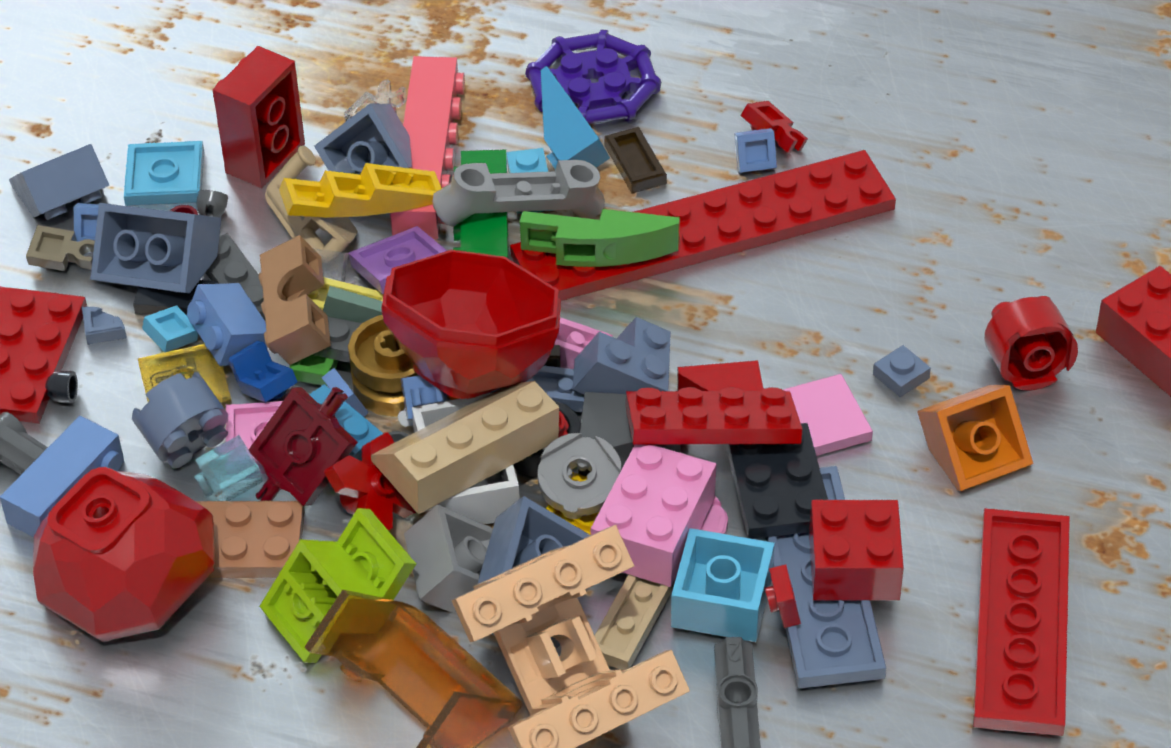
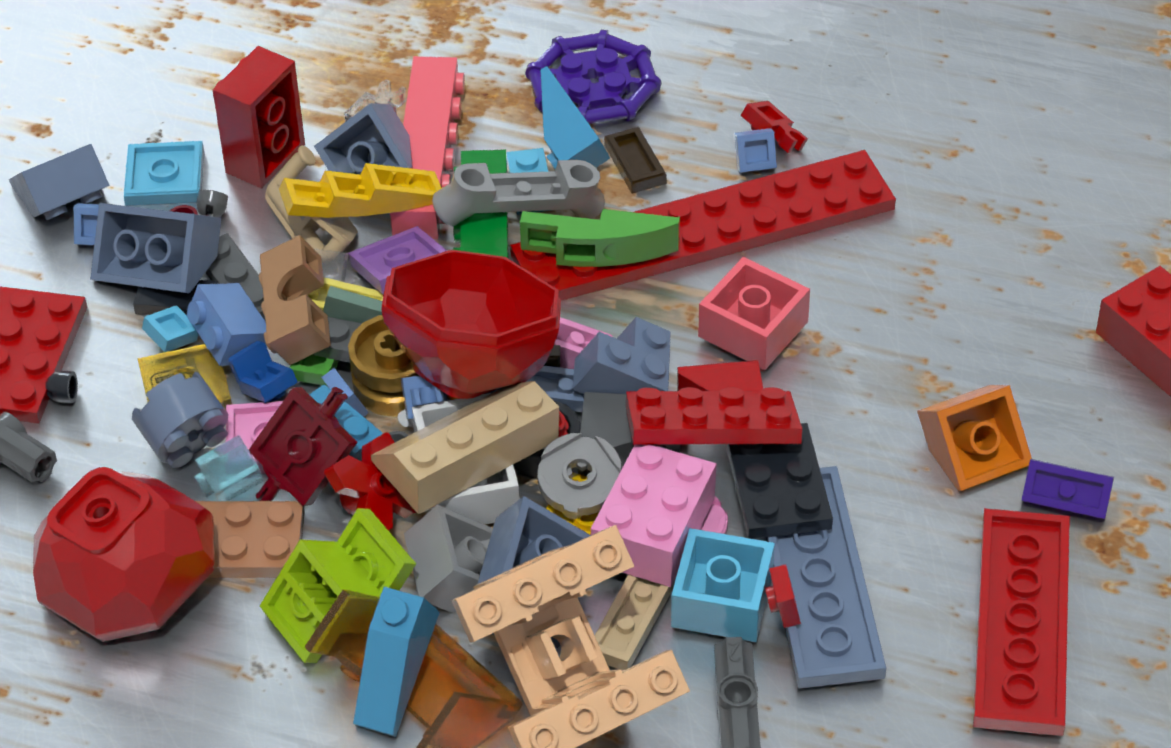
medium blue brick [0,416,124,538] -> none
dark tan plate [26,225,95,271] -> none
sand blue tile [82,306,127,345] -> none
bright pink tile [783,374,873,456] -> none
red brick [809,500,904,600] -> none
sand blue plate [873,345,931,397] -> none
red brick [984,296,1078,390] -> none
none -> dark azure slope [353,587,440,737]
none -> coral brick [698,257,810,370]
none -> dark purple plate [1021,459,1114,519]

